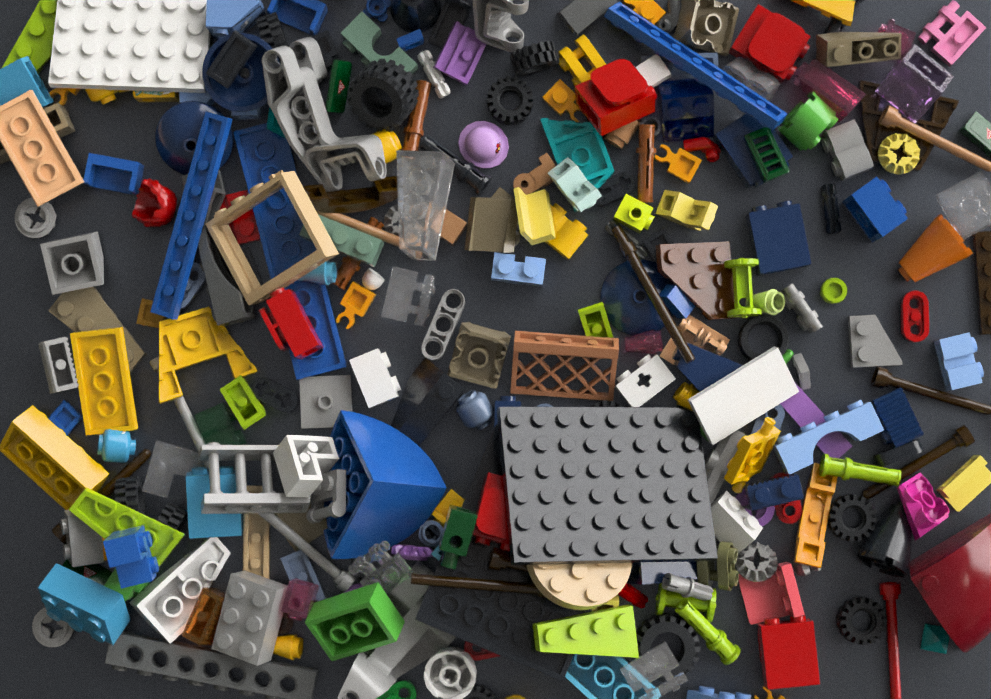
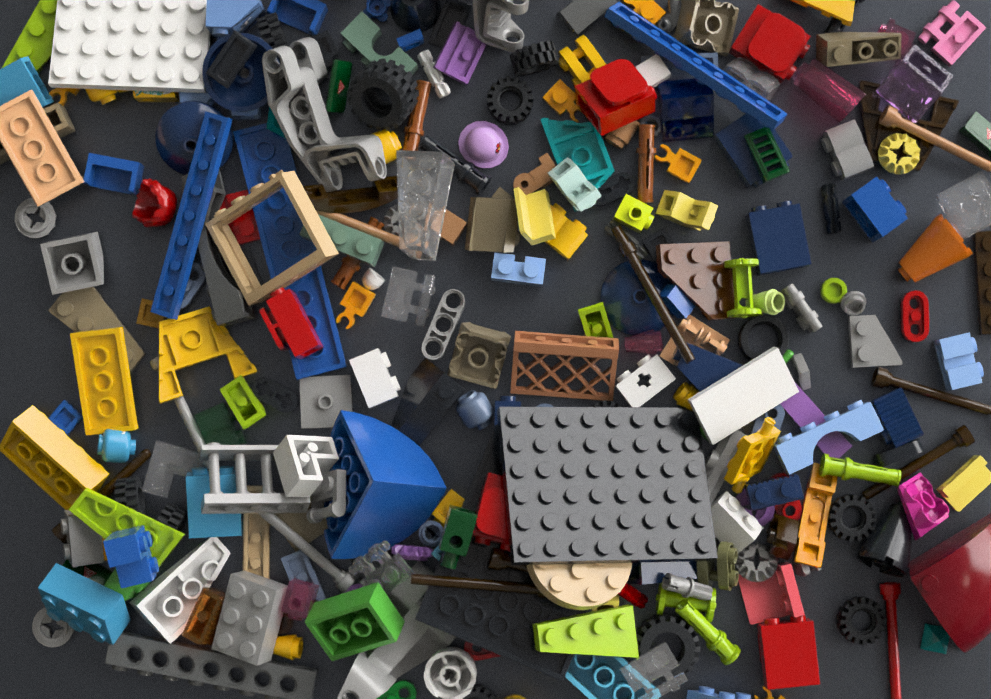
light grey brick [38,337,79,394] -> none
medium azure cone [298,260,337,285] -> none
red arm [683,137,721,162] -> none
bright green brick [777,91,838,151] -> none
none -> dark brown brick [766,514,799,560]
none -> light grey plate [840,291,866,316]

